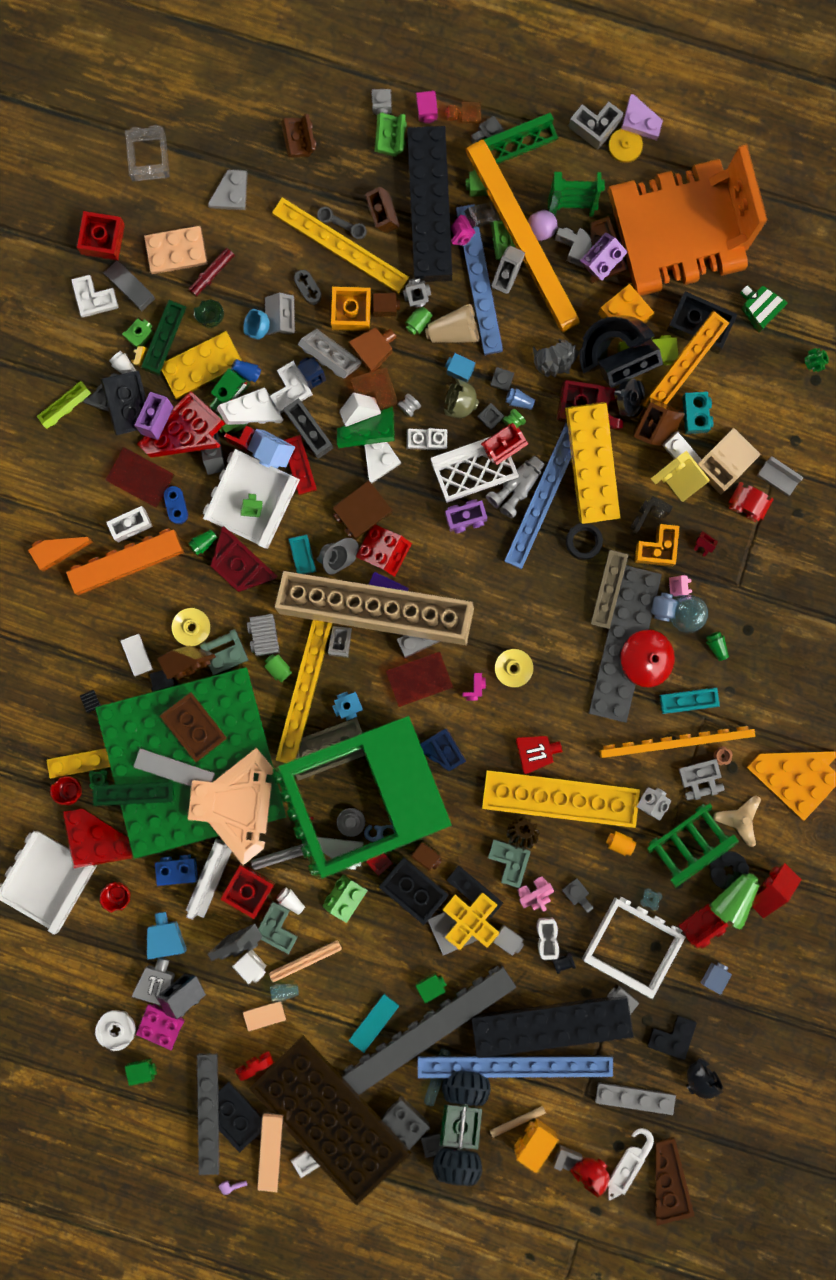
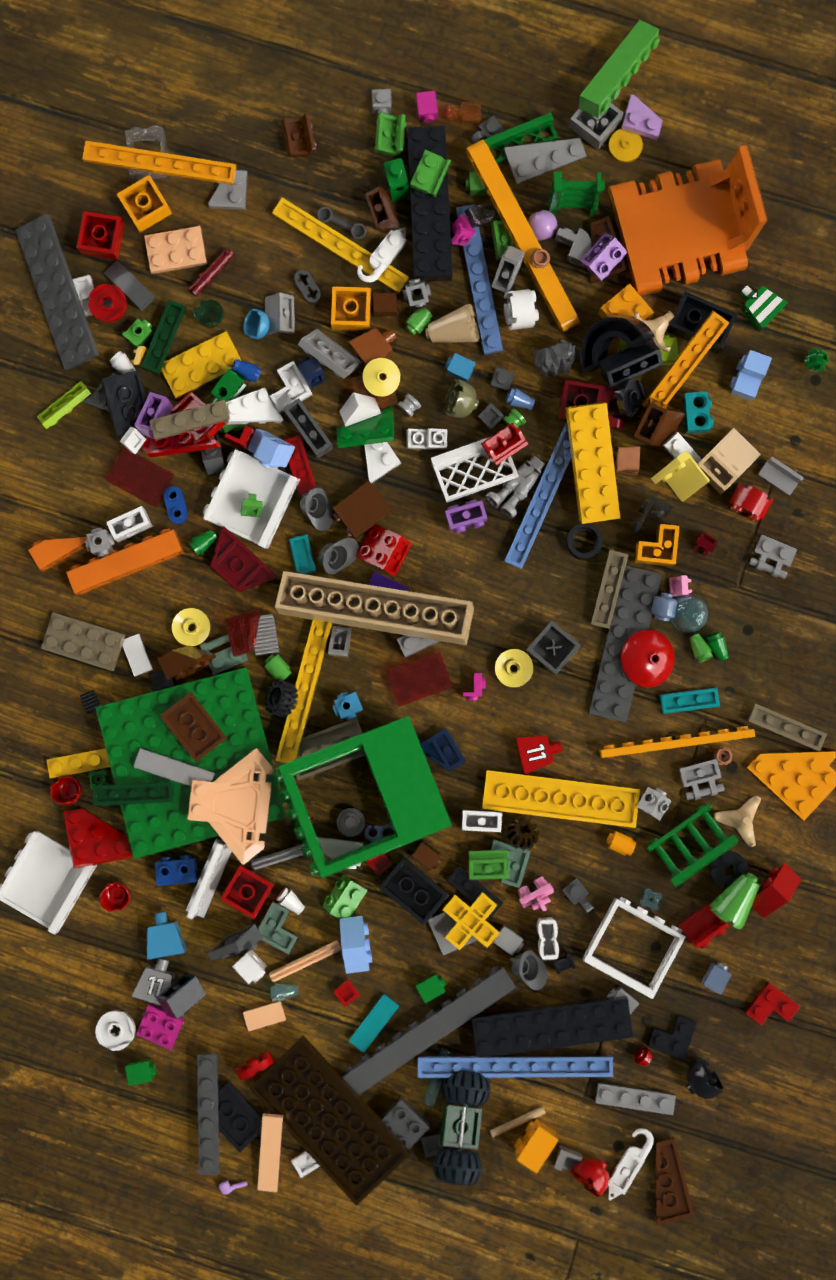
none -> dark grey plate [16,214,99,370]
none -> dark tan plate [41,613,126,672]
none -> light orange plate [82,141,236,185]
none -> light grey brick [85,528,115,557]
none -> red plate [88,284,128,324]
none -> light orange brick [117,175,172,233]
none -> white plate [120,427,146,454]
none -> dark tan plate [150,400,231,440]
none -> clear red wing [225,609,261,657]
none -> black tyre [264,680,298,717]
none -> dark grey piece [300,488,334,531]
none -> red plate [333,979,360,1007]
none -> light blue brick [340,916,372,974]
none -> white plate [357,227,407,283]
none -> light yellow dish [362,358,400,396]
none -> green torso [383,158,410,202]
none -> bright green plate [410,150,451,197]
none -> white brick [461,810,502,832]
none -> bright green plate [469,850,509,880]
none -> light grey wing [503,138,587,185]
none -> white brick [504,289,539,330]
none -> dark grey piece [509,950,547,990]
none -> dark grey brick [526,620,581,676]
none -> nougat plate [531,249,550,268]
none -> bright green brick [579,20,660,118]
none -> nougat piece [616,447,640,475]
none -> tan piece [634,311,674,352]
none -> red plate [635,1047,653,1067]
none -> bright green cone [689,633,713,663]
none -> light blue brick [729,350,772,402]
none -> red plate [745,982,800,1026]
none -> dark tan plate [747,704,827,752]
none -> light grey plate [749,535,797,579]

